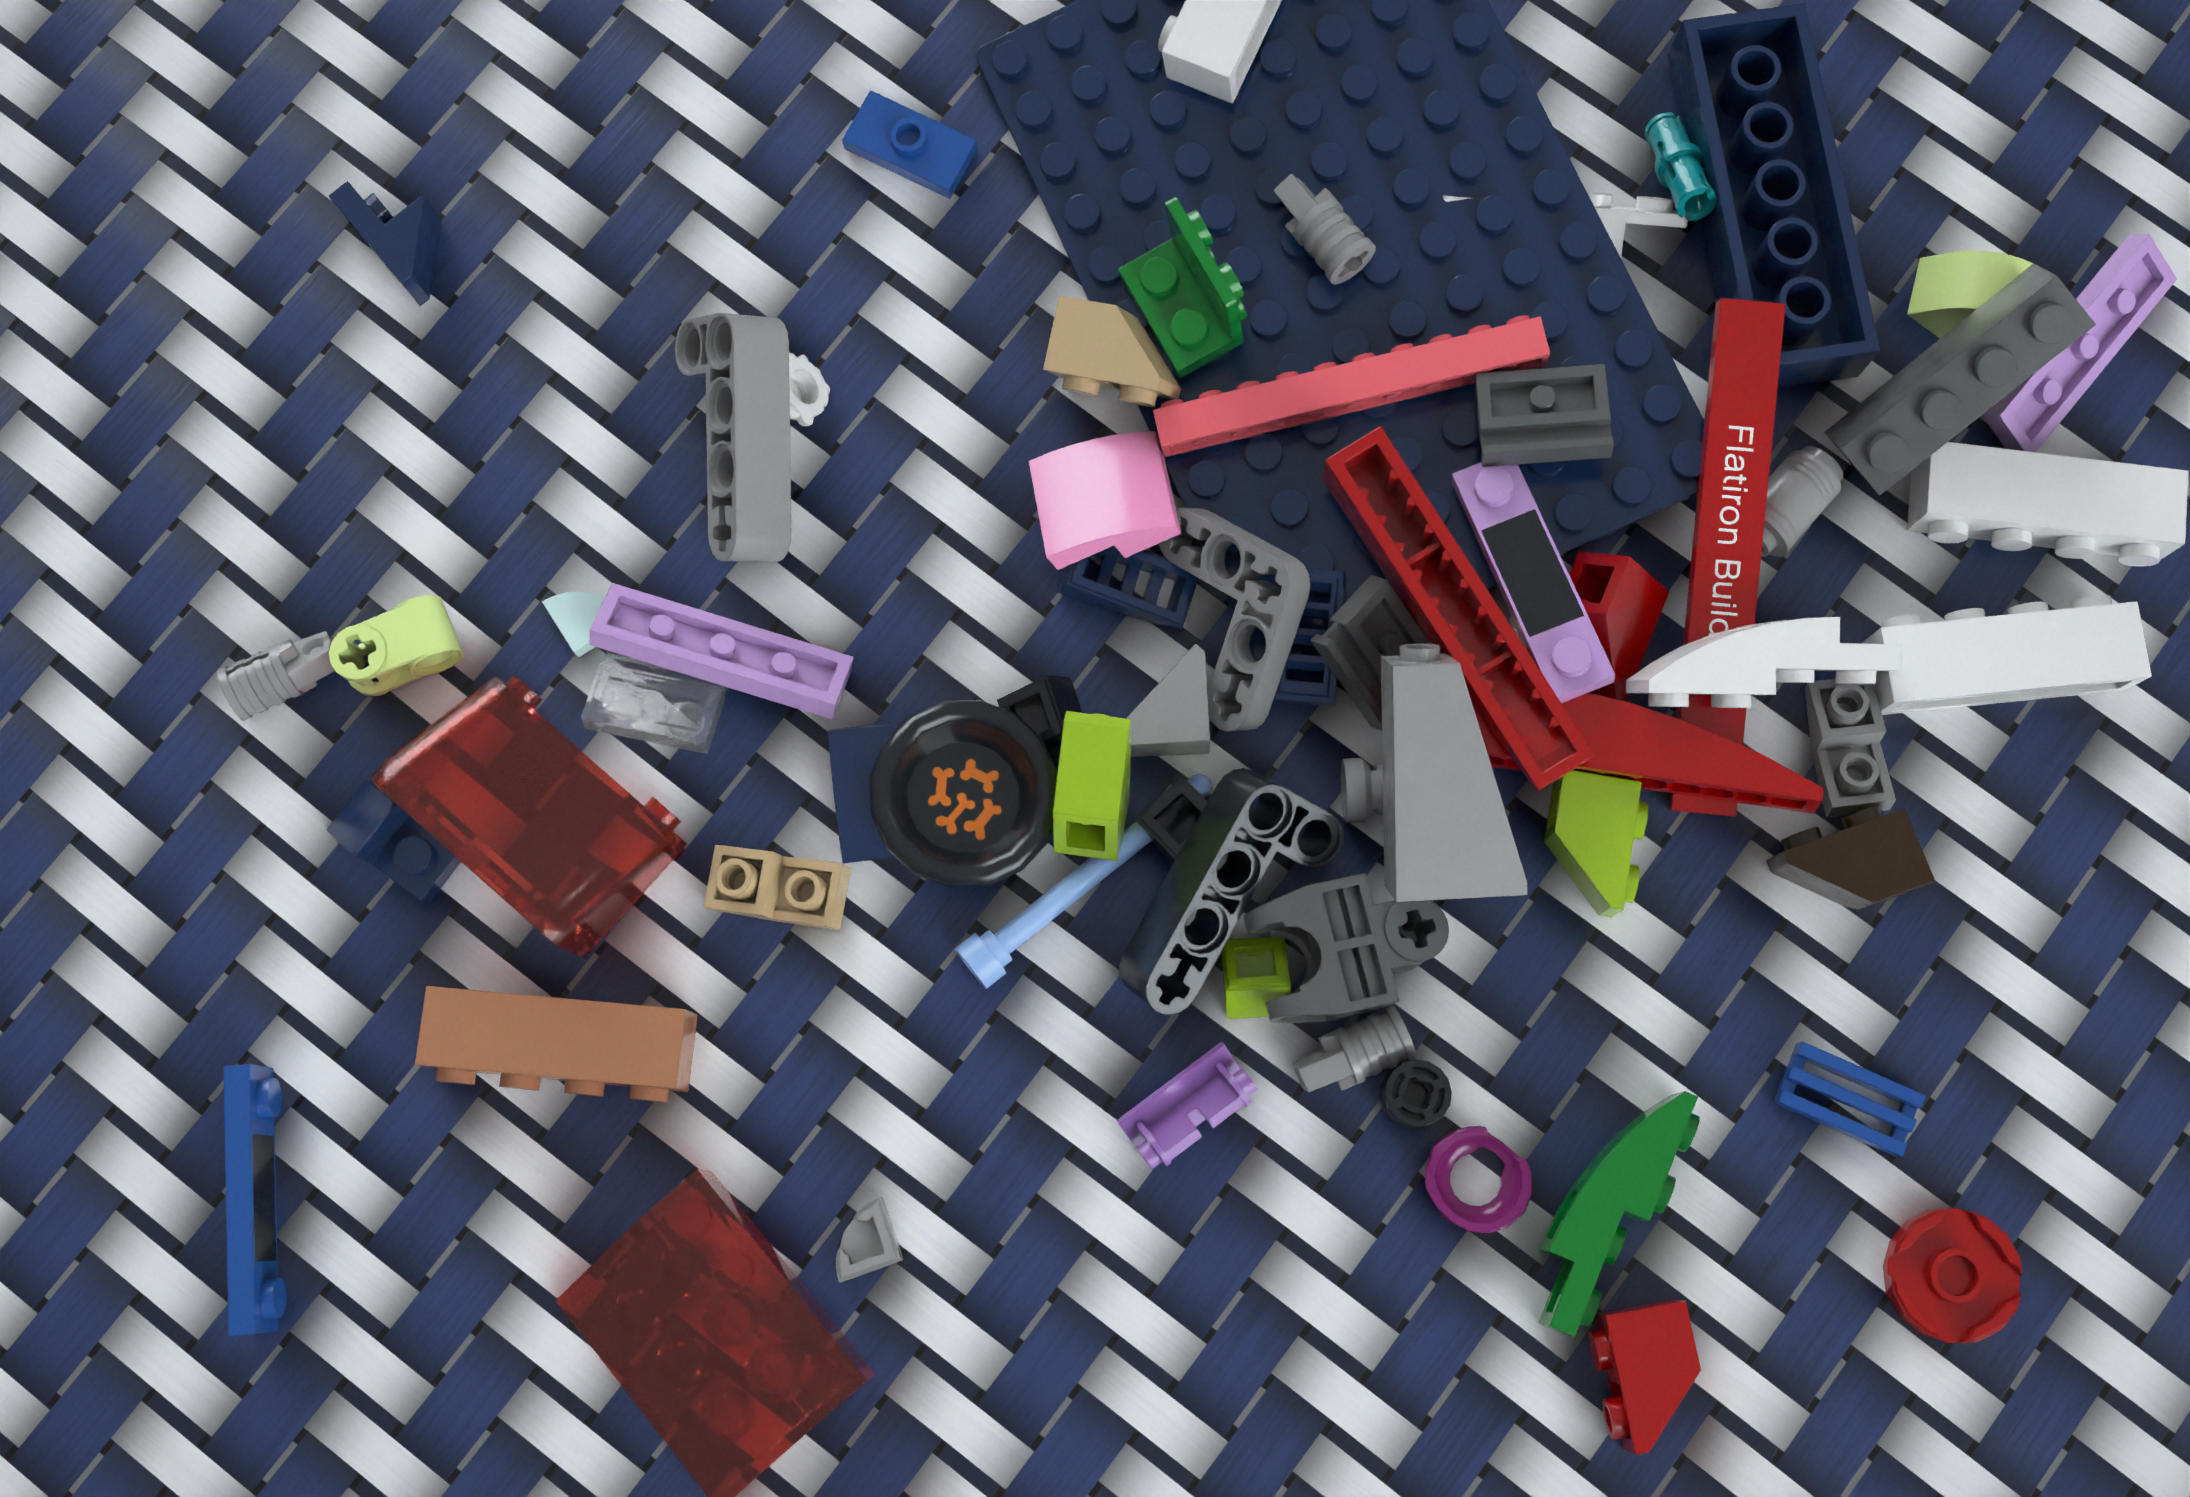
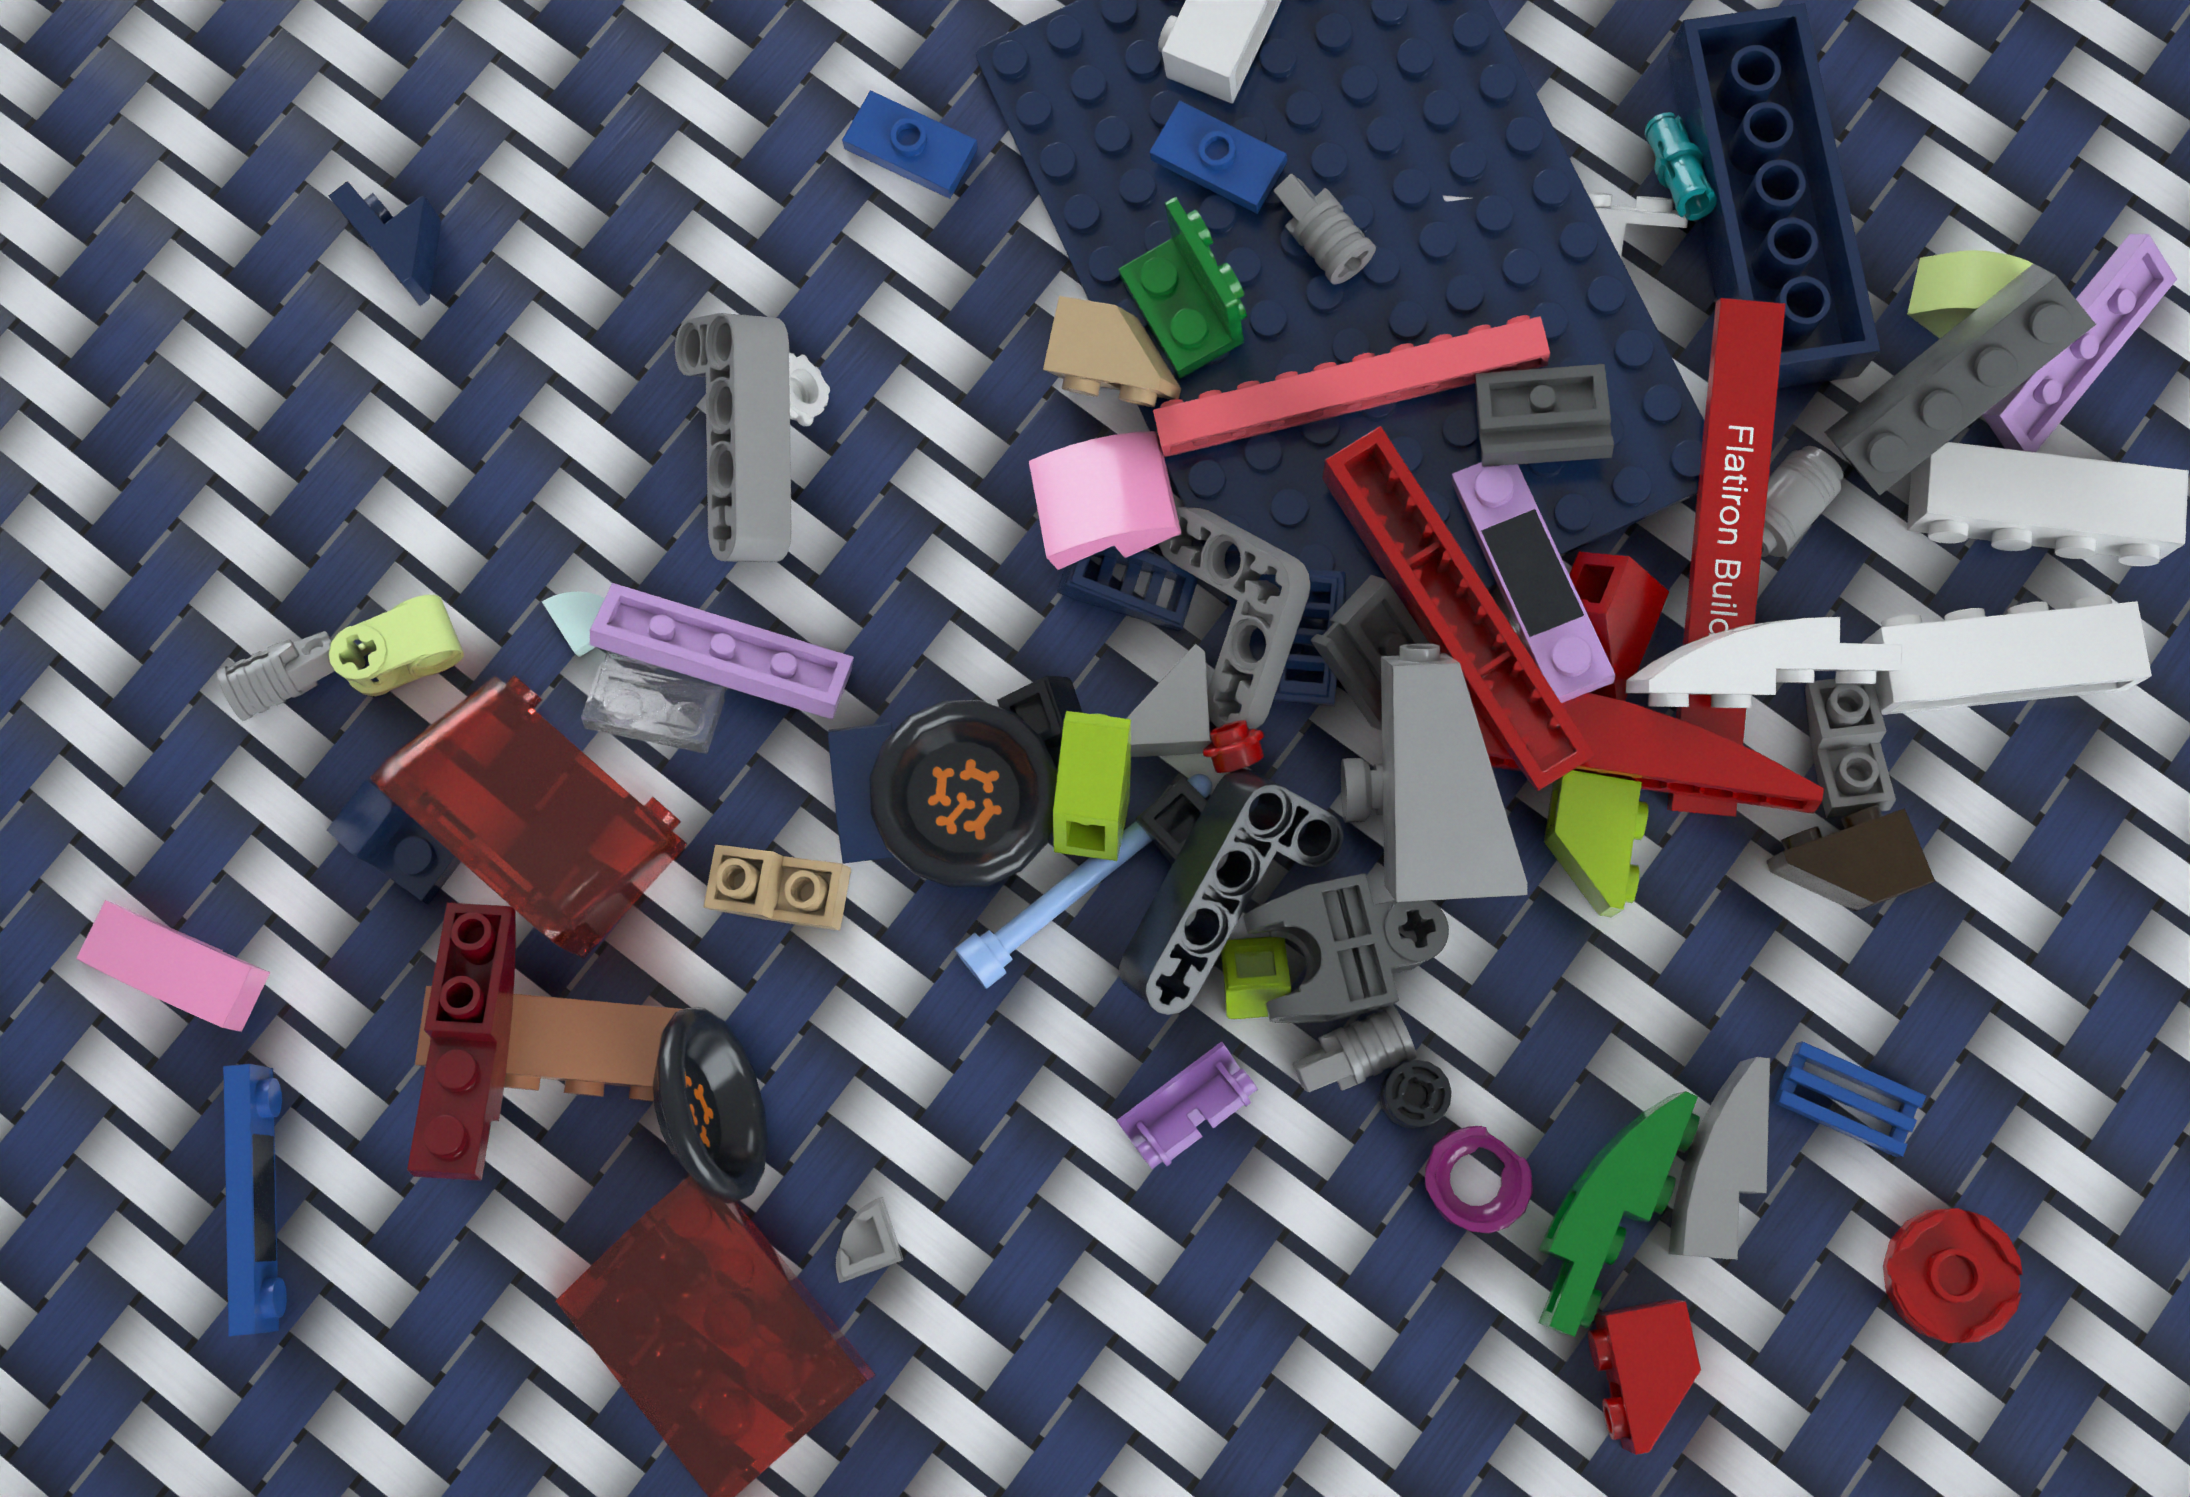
none -> bright pink slope [76,900,270,1032]
none -> dark red slope [407,903,516,1181]
none -> black piece [653,1007,768,1204]
none -> blue plate [1149,100,1288,214]
none -> red plate [1202,720,1264,773]
none -> light grey slope [1668,1057,1770,1260]

